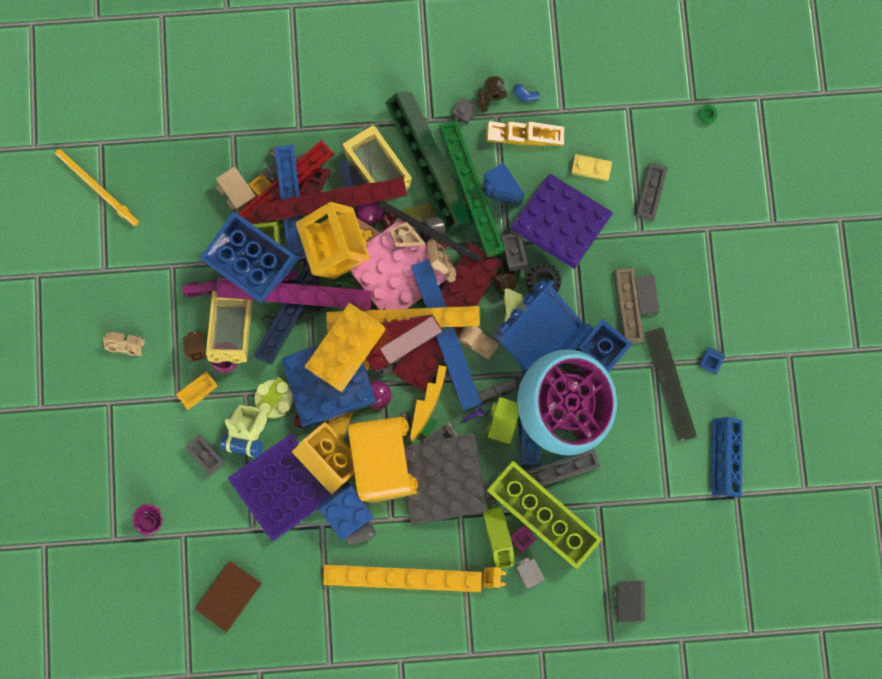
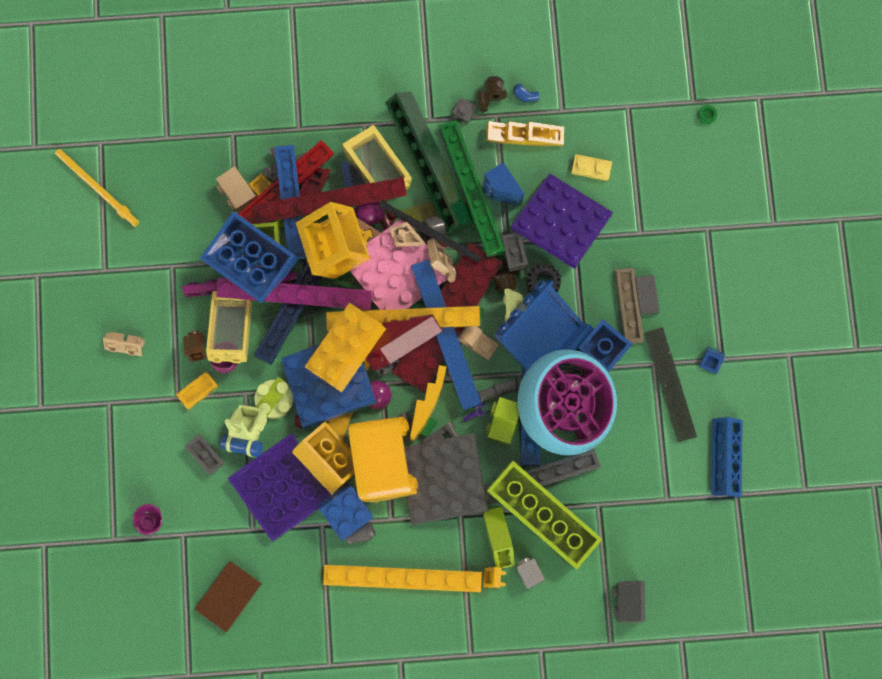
magenta plate [510,525,537,553] -> none
dark grey tile [636,163,668,221] -> none

